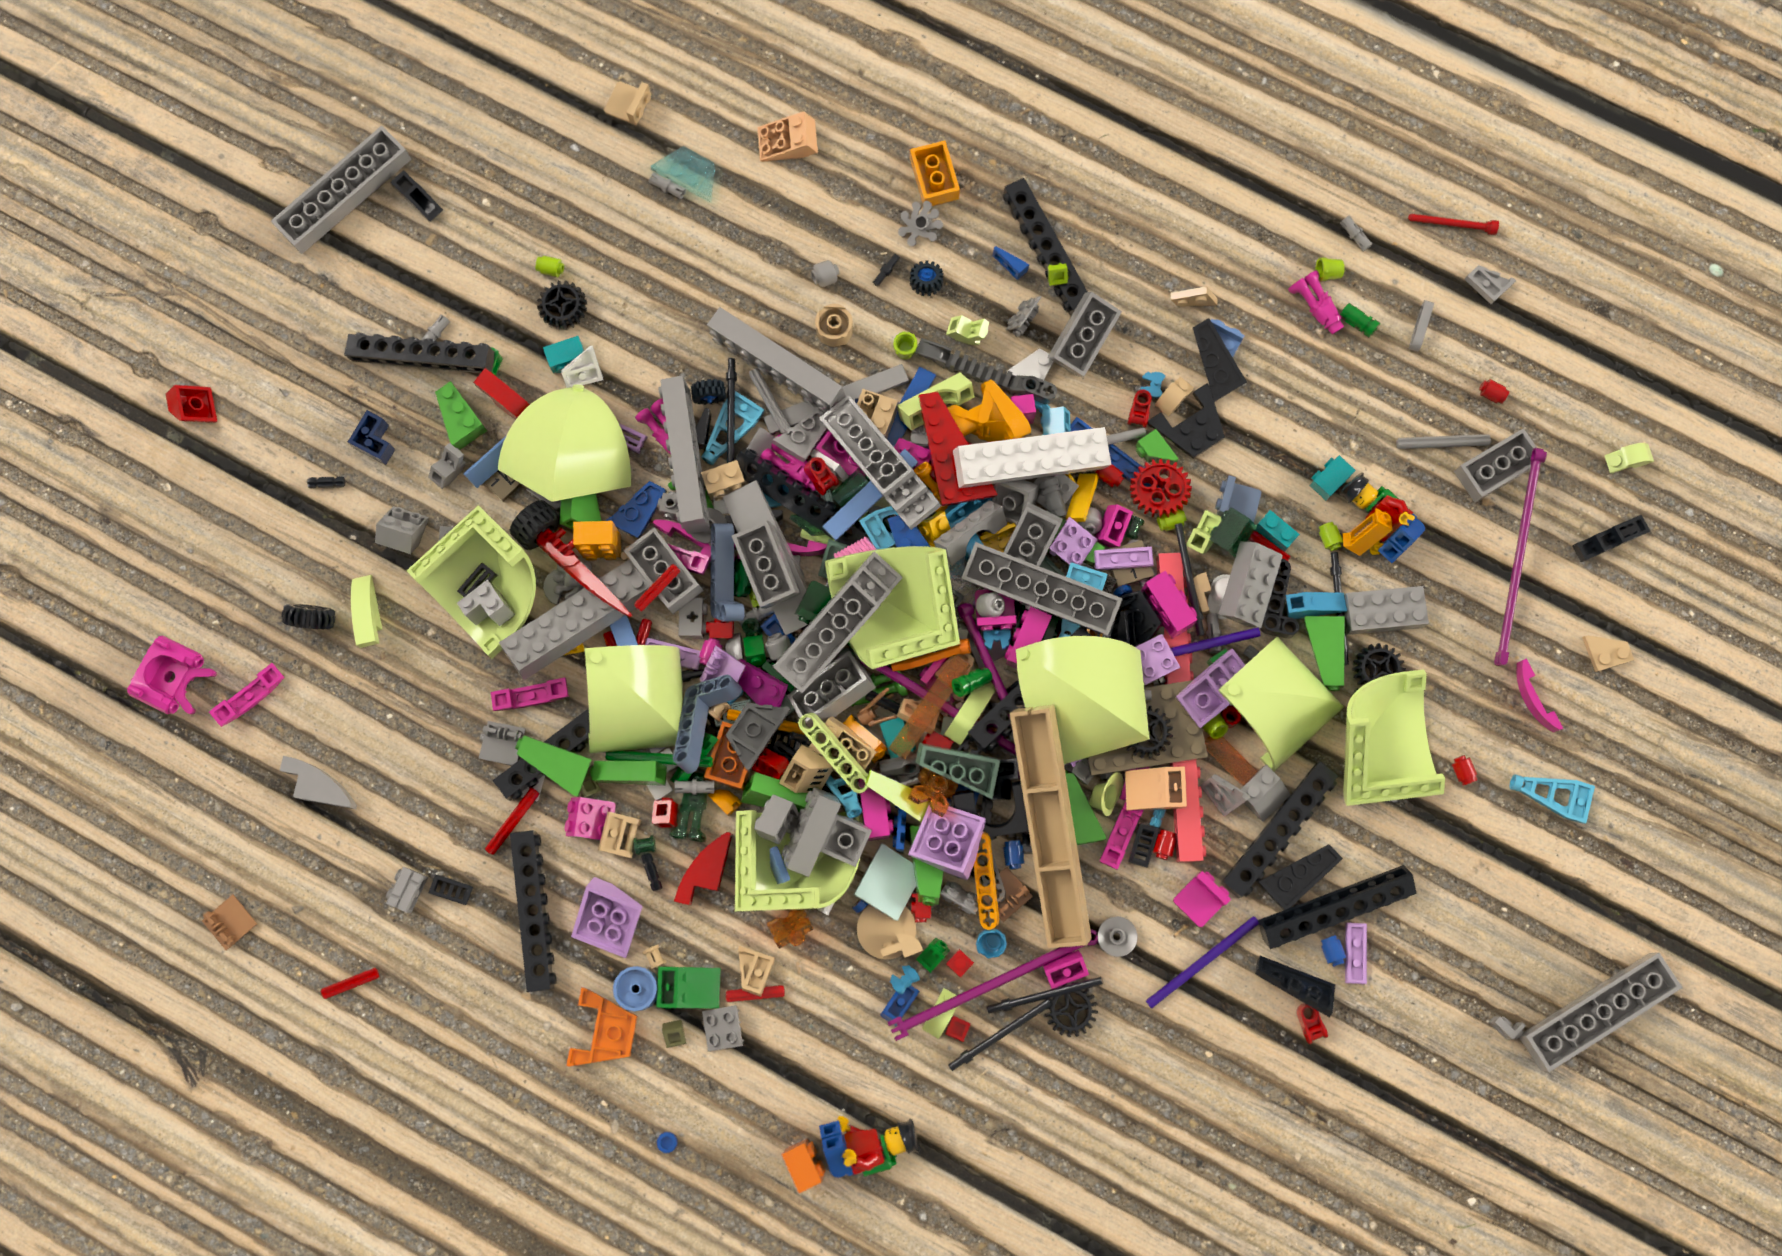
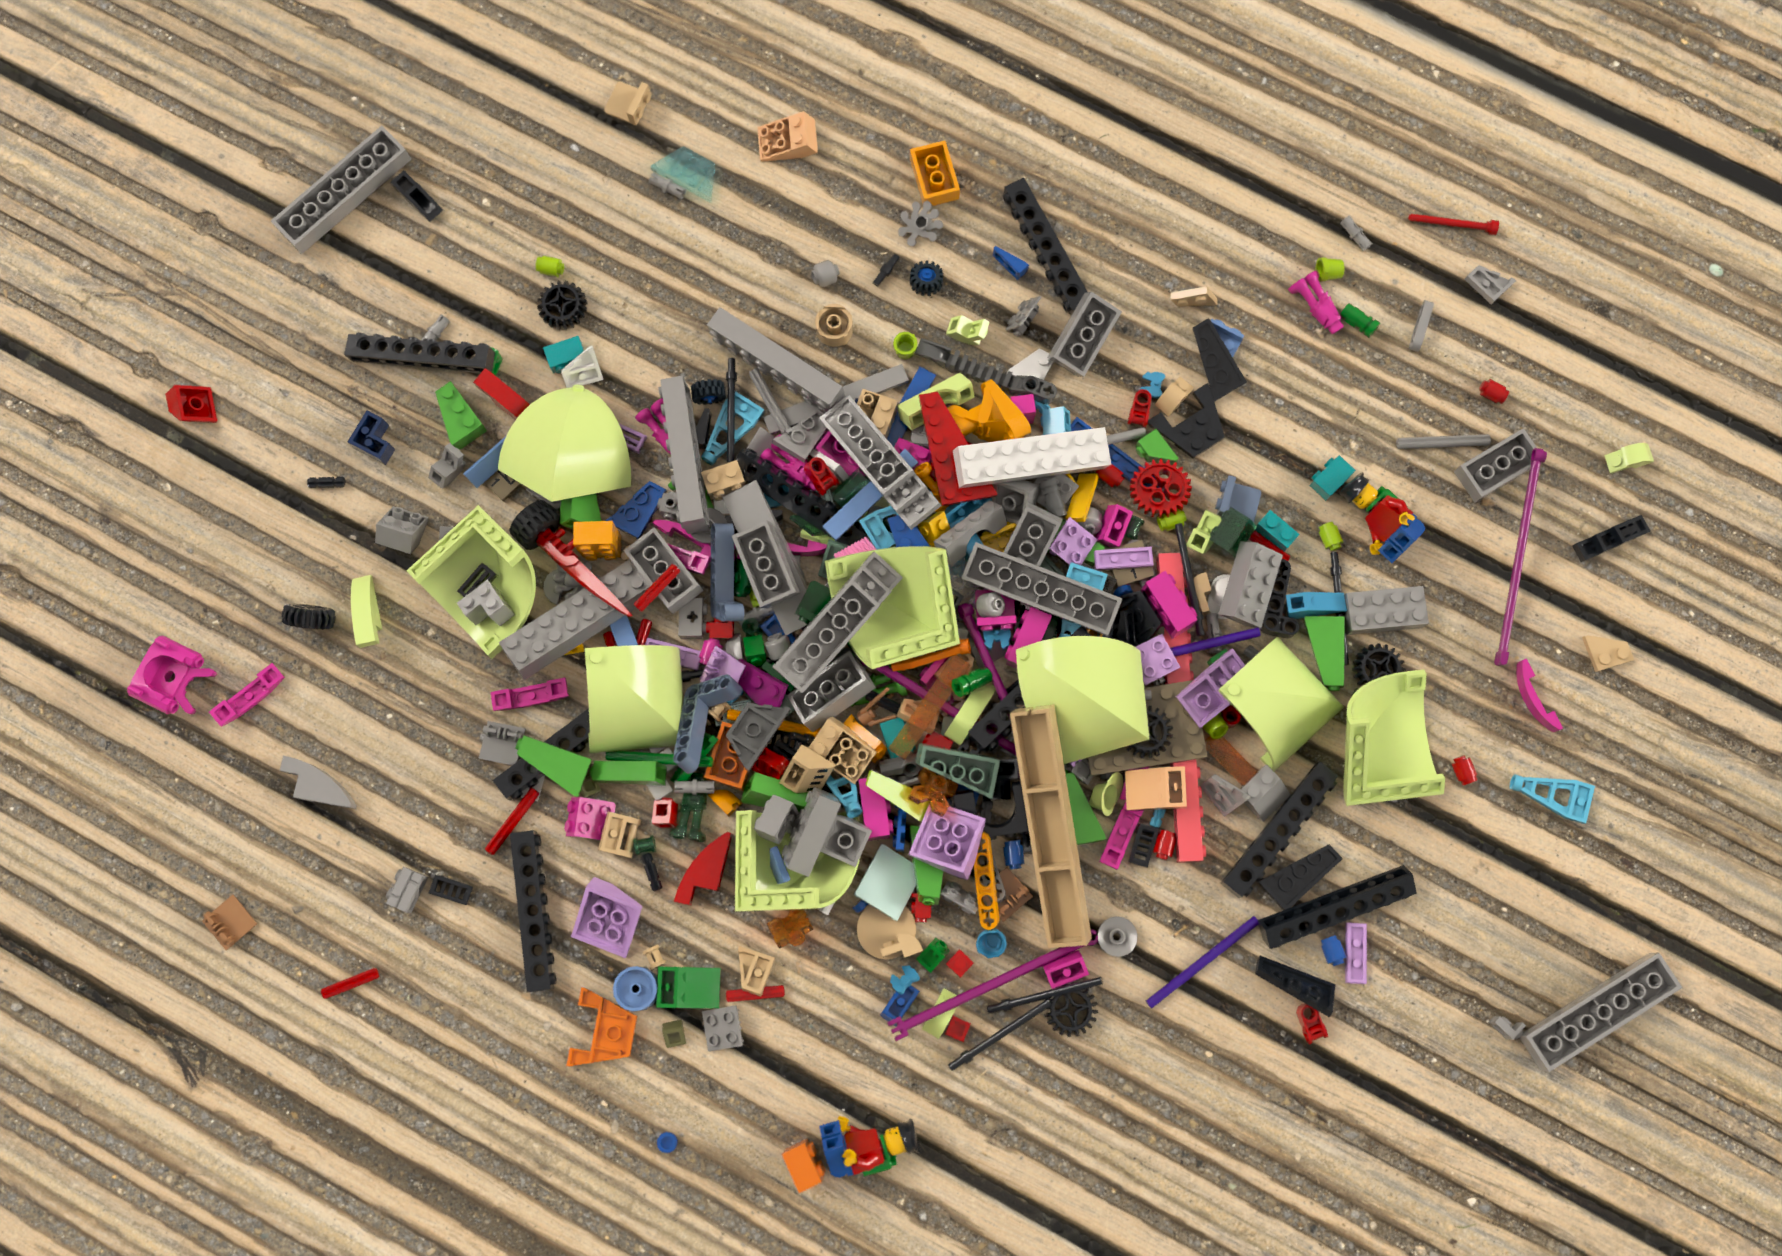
yellowish green beam [798,713,869,793] -> none
lime tile [1048,263,1068,286] -> none
dark pink bracket [1173,871,1231,927] -> none
light orange window [1342,508,1392,556] -> none

